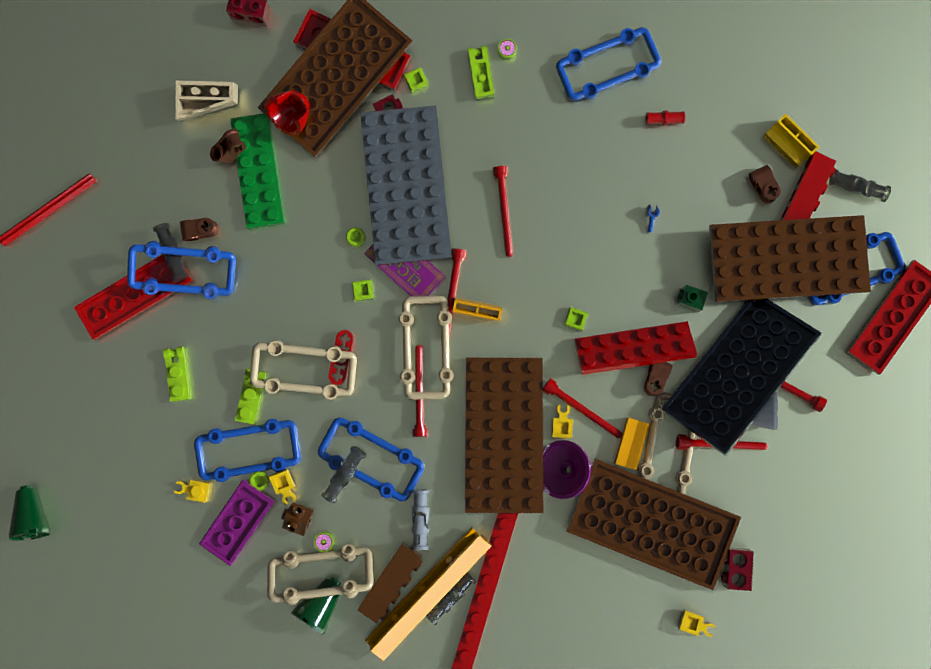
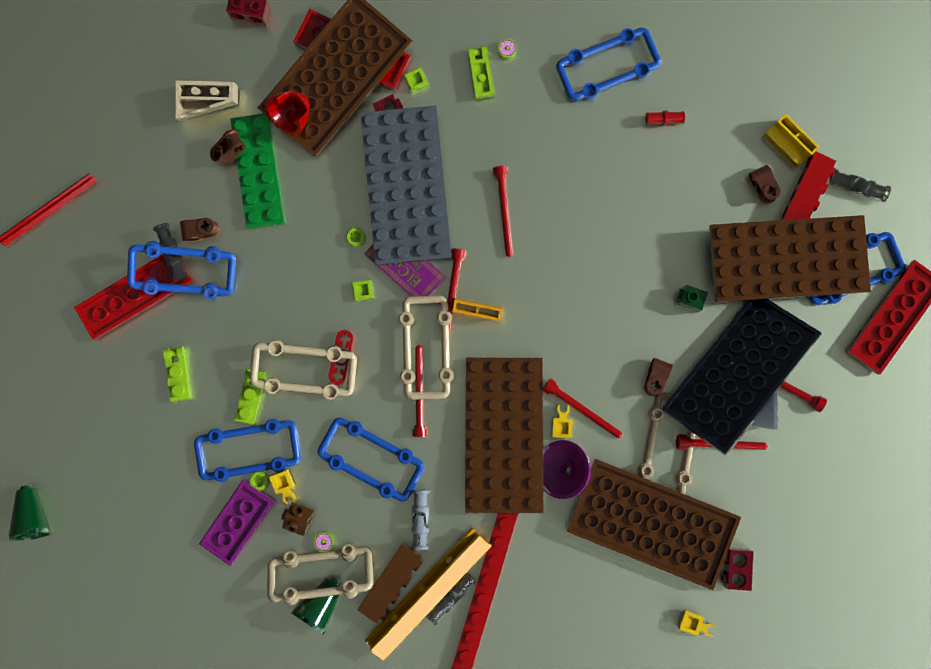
yellow plate [174,480,211,503] -> none
clear smoke piece [321,446,367,503] -> none
lime tile [564,307,588,331] -> none
red plate [575,321,697,375] -> none
light orange piece [614,418,650,470] -> none
blue hand [647,204,660,232] -> none

